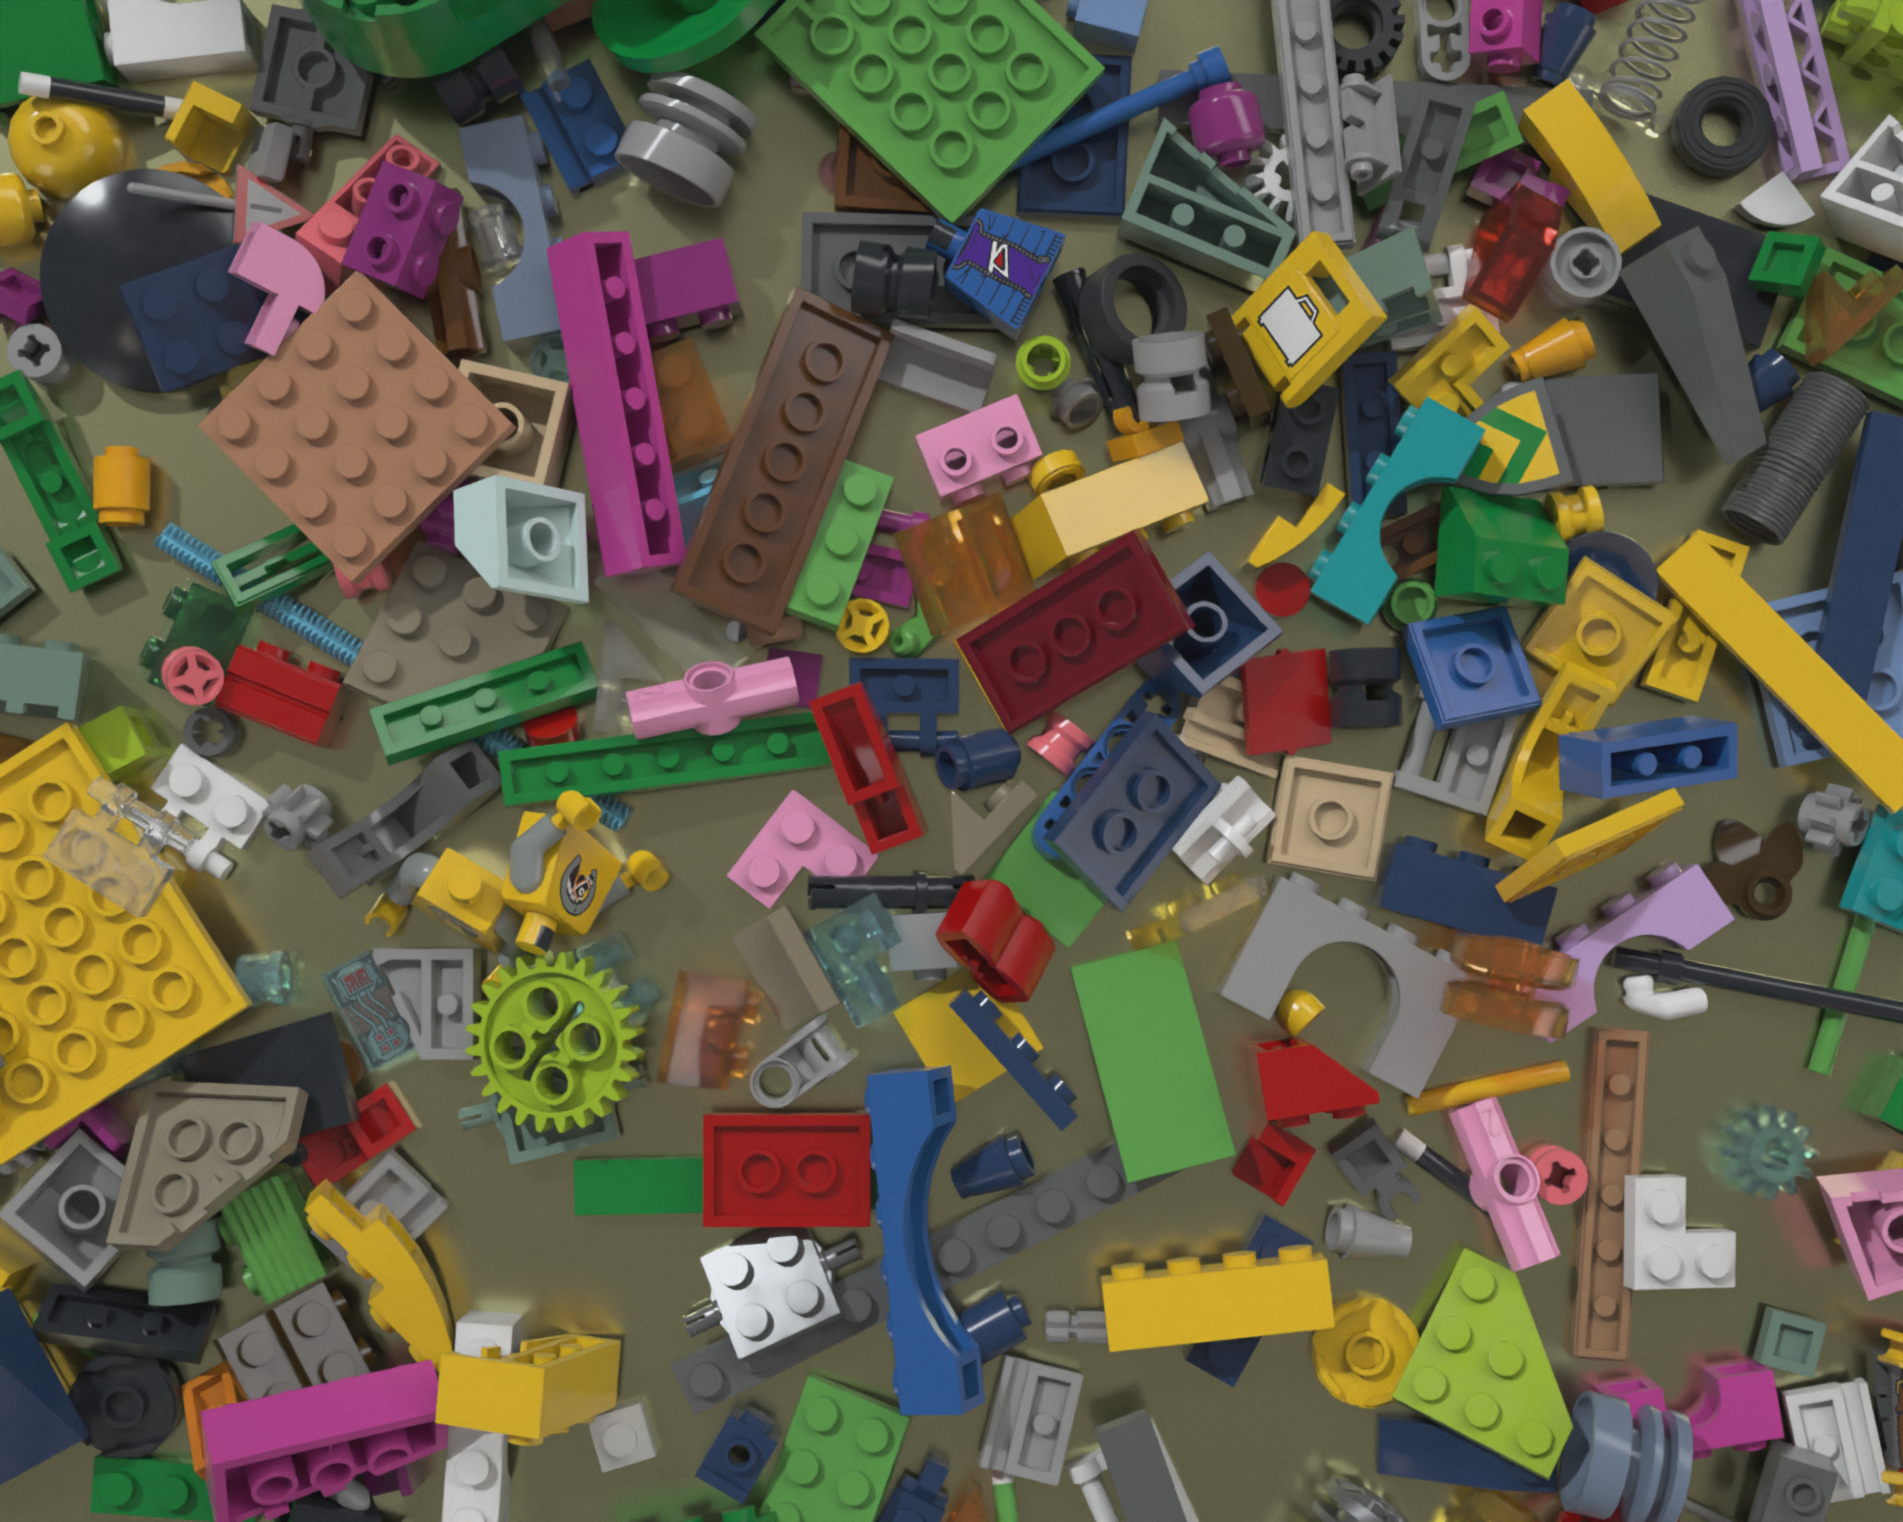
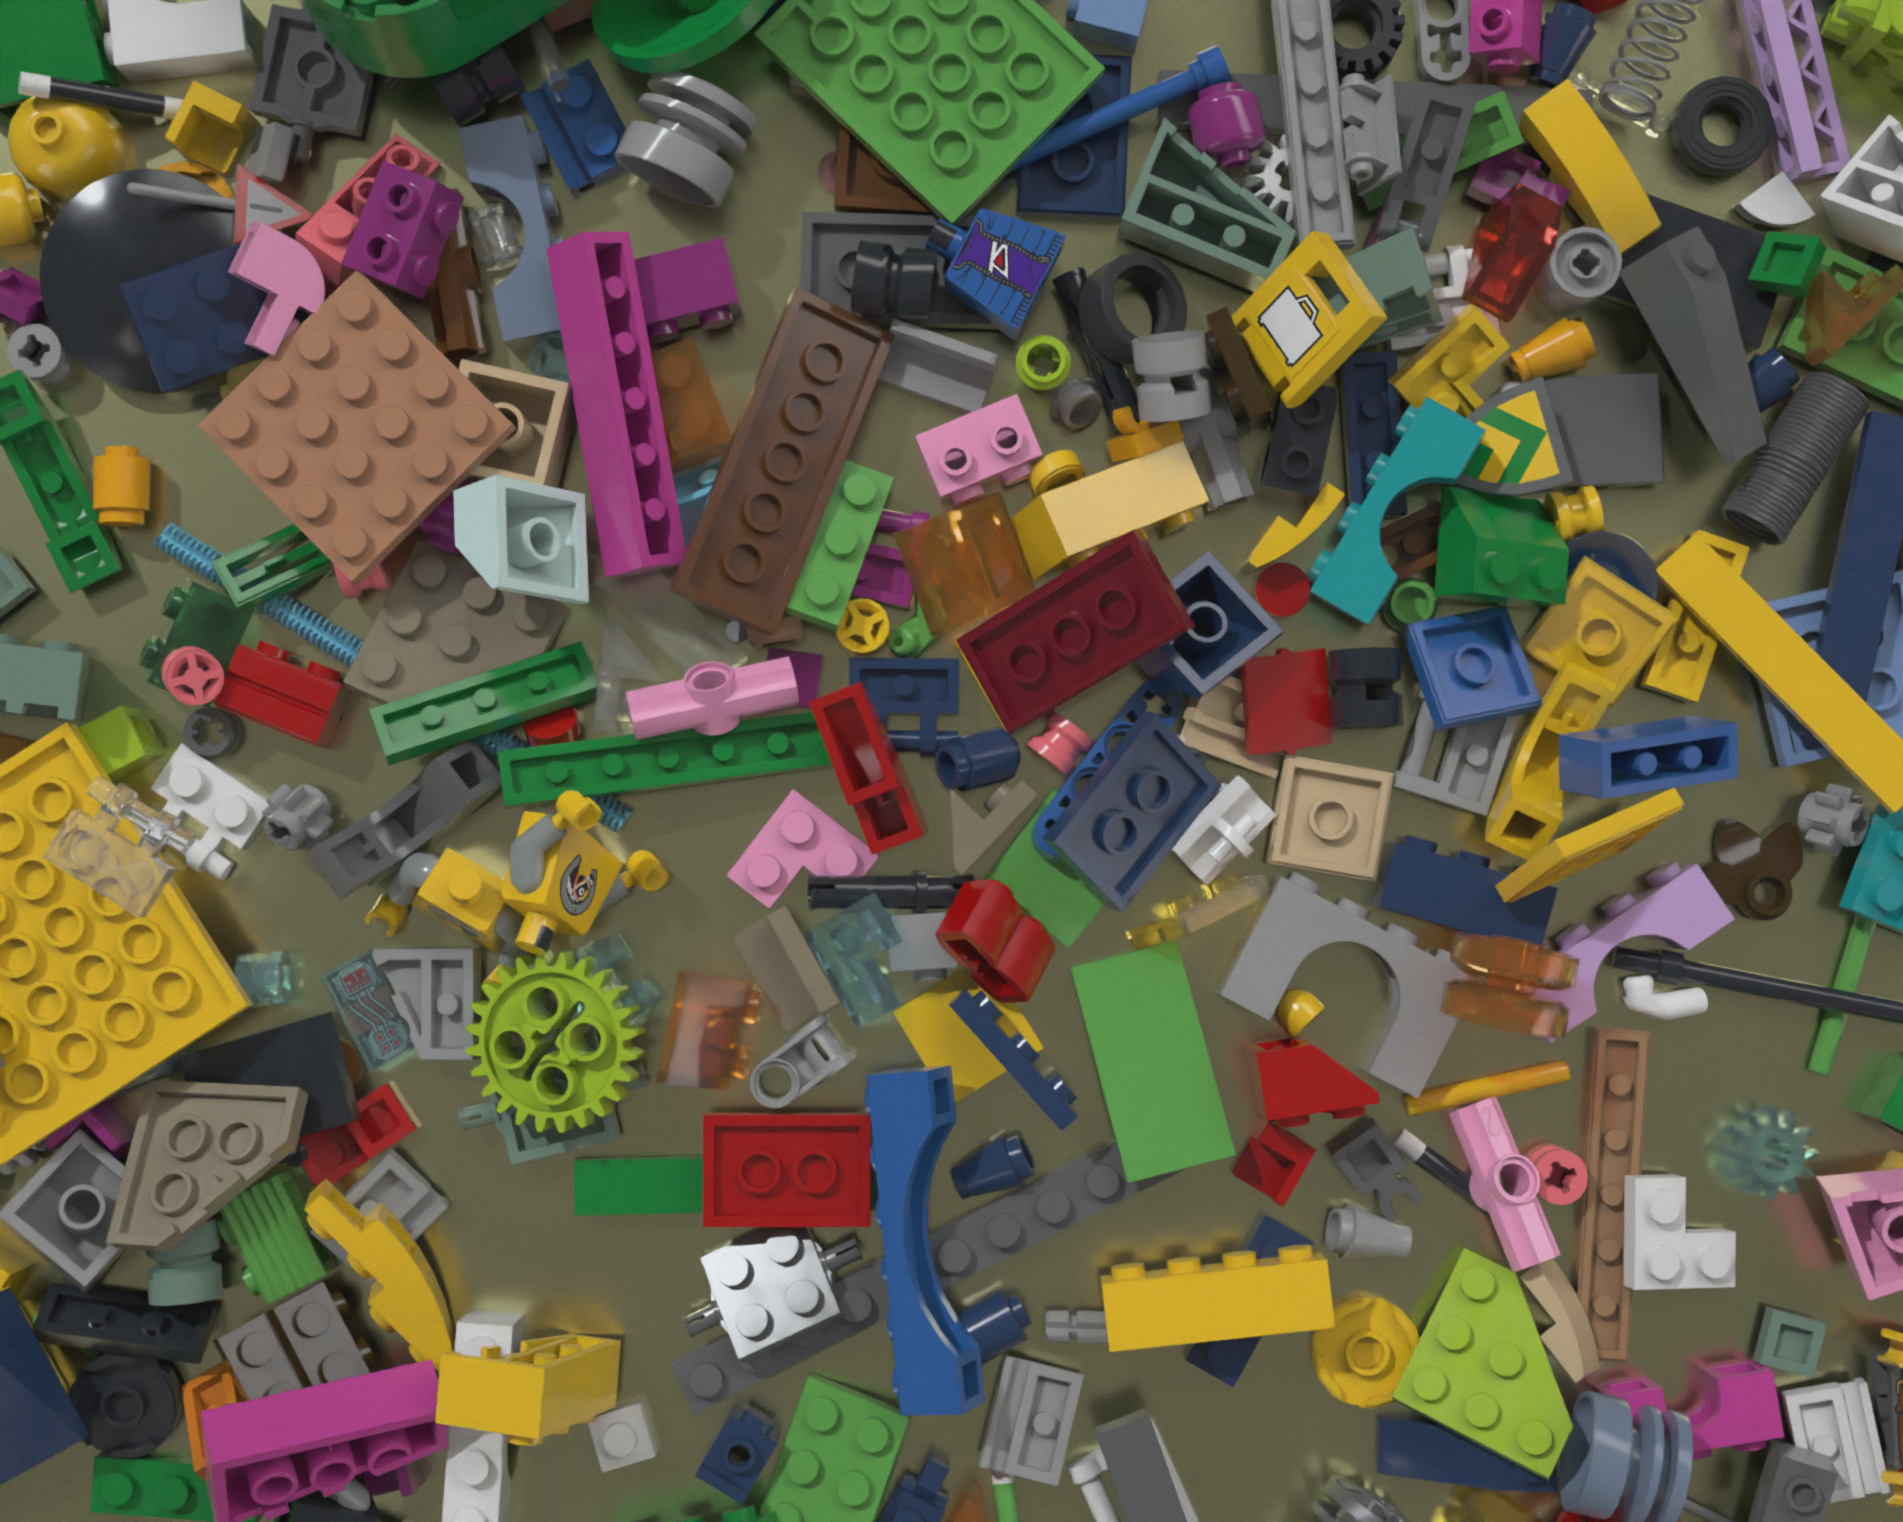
none -> tan slope [1520,1258,1599,1383]

